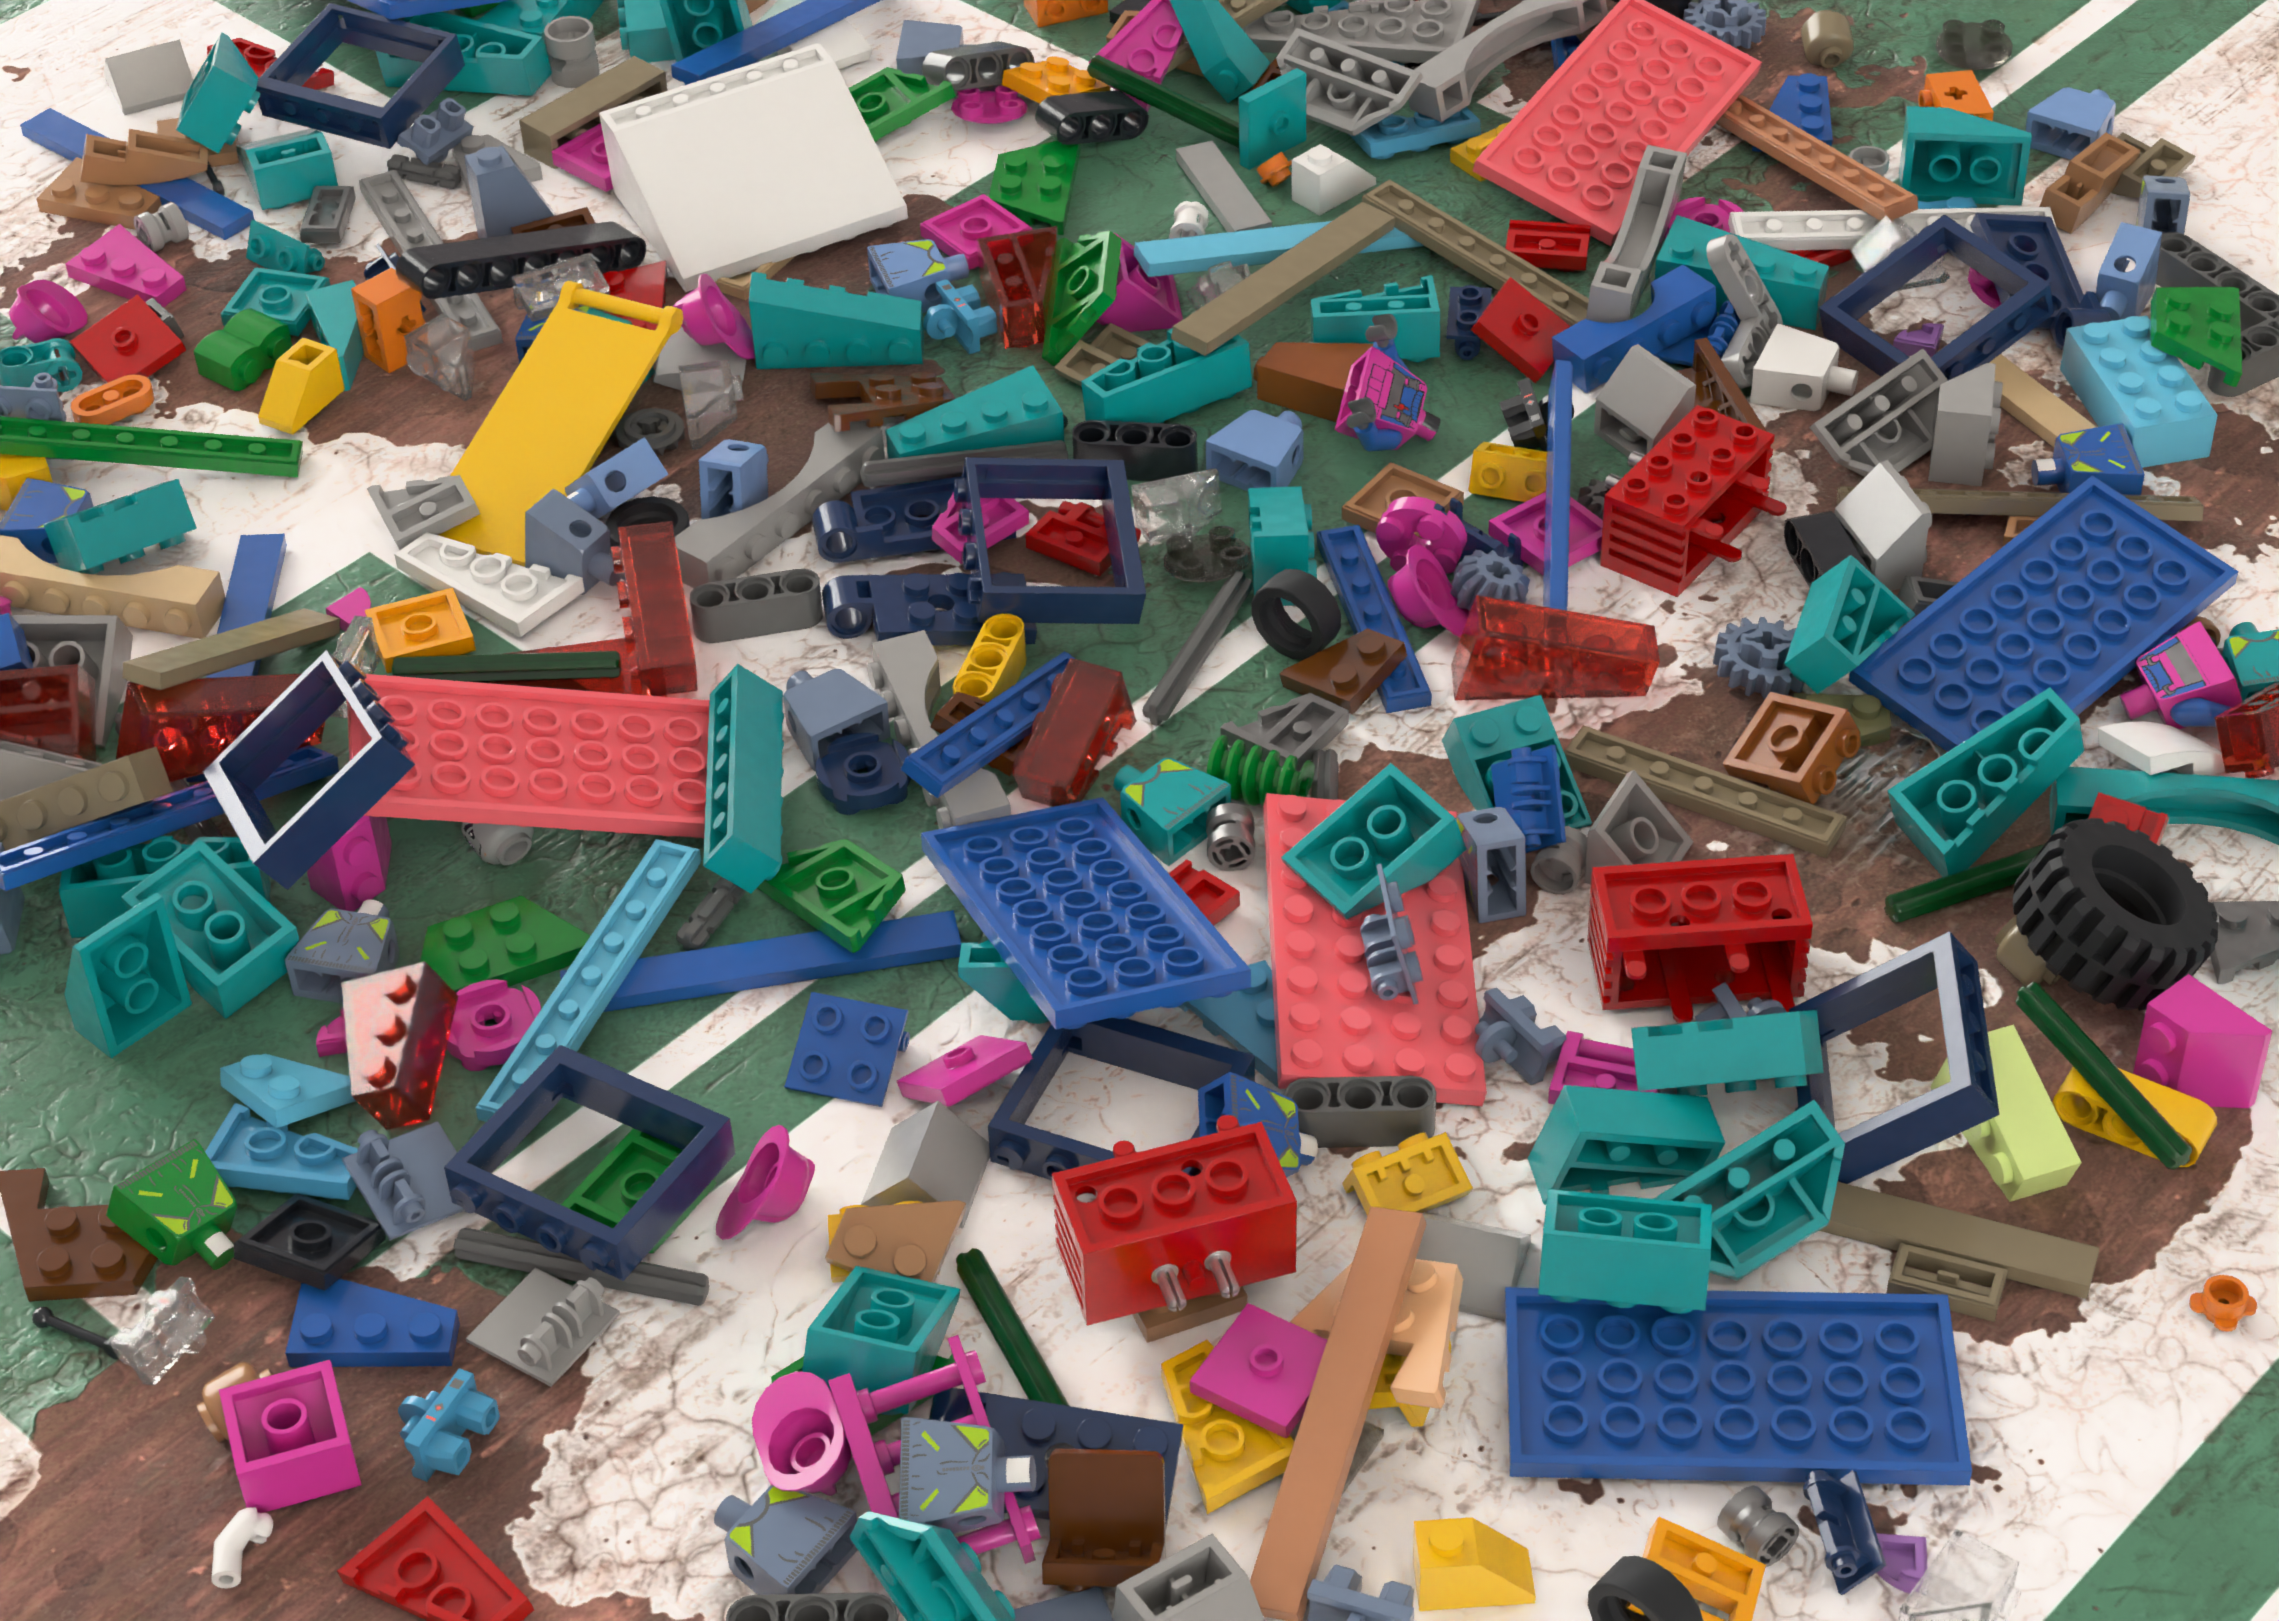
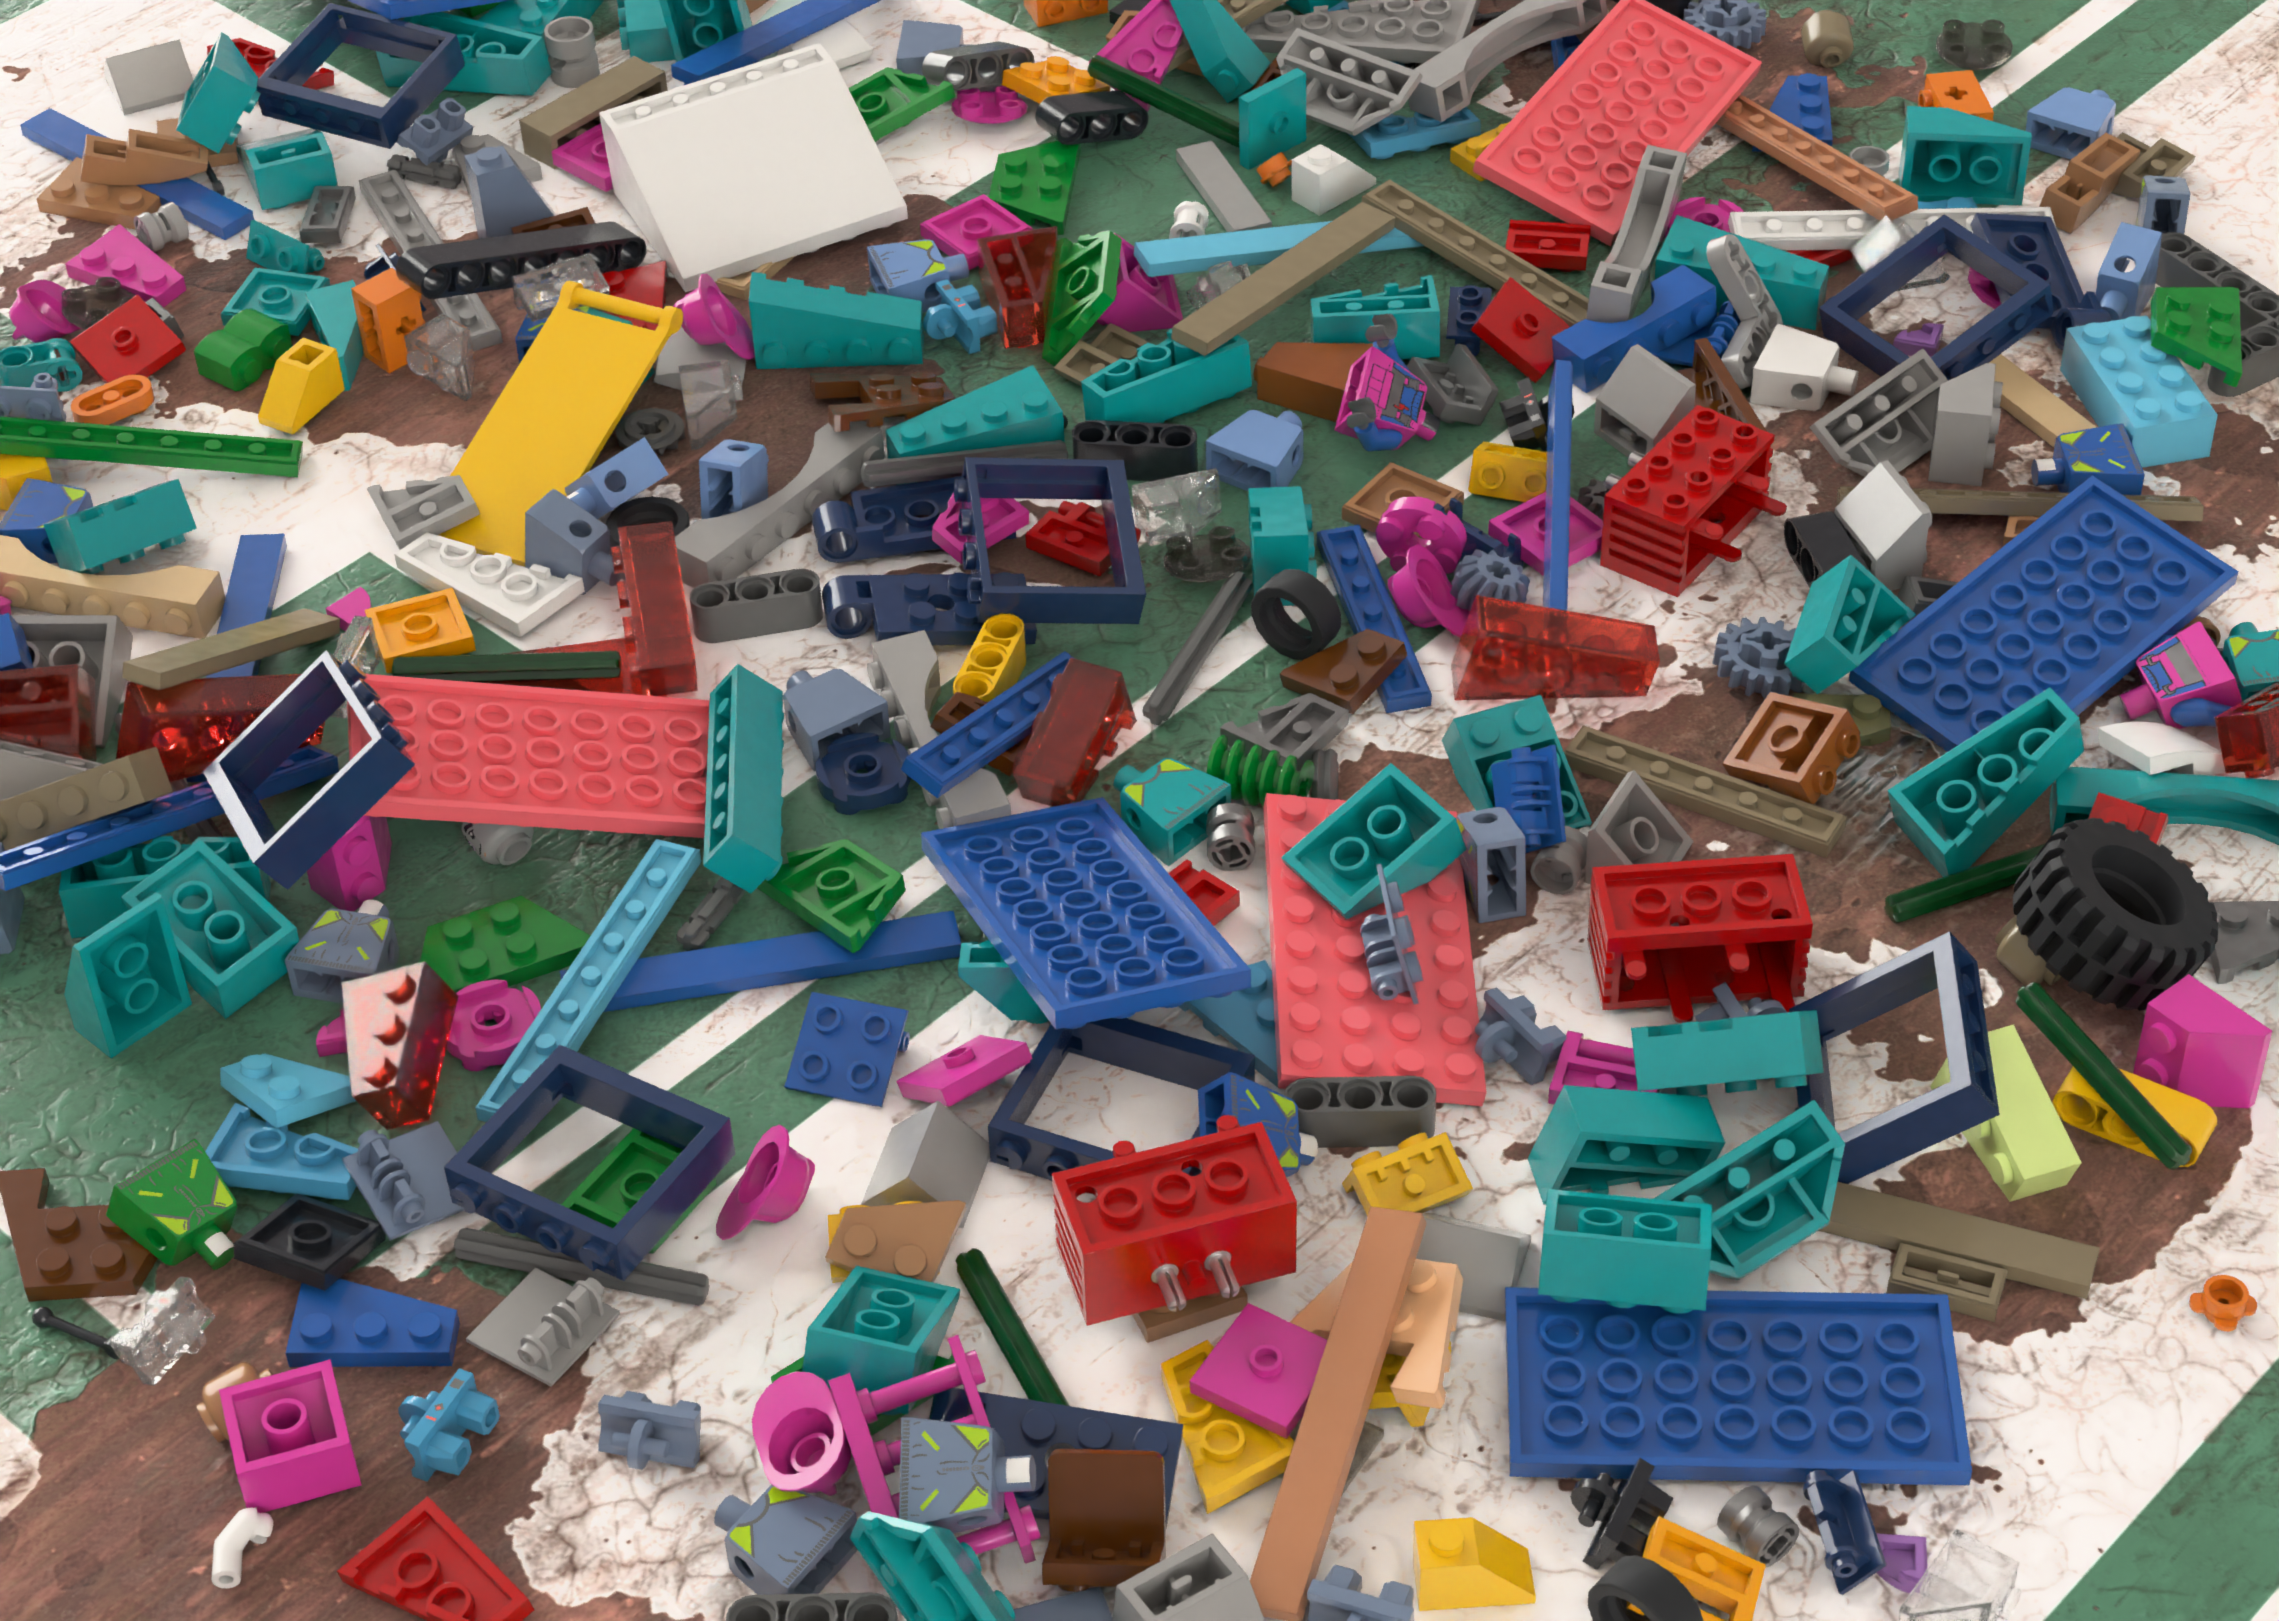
none -> clear smoke dish [61,277,145,330]
none -> sand blue hips [598,1391,701,1470]
none -> dark grey bracket [1407,344,1498,426]
none -> black hips [1570,1458,1673,1570]

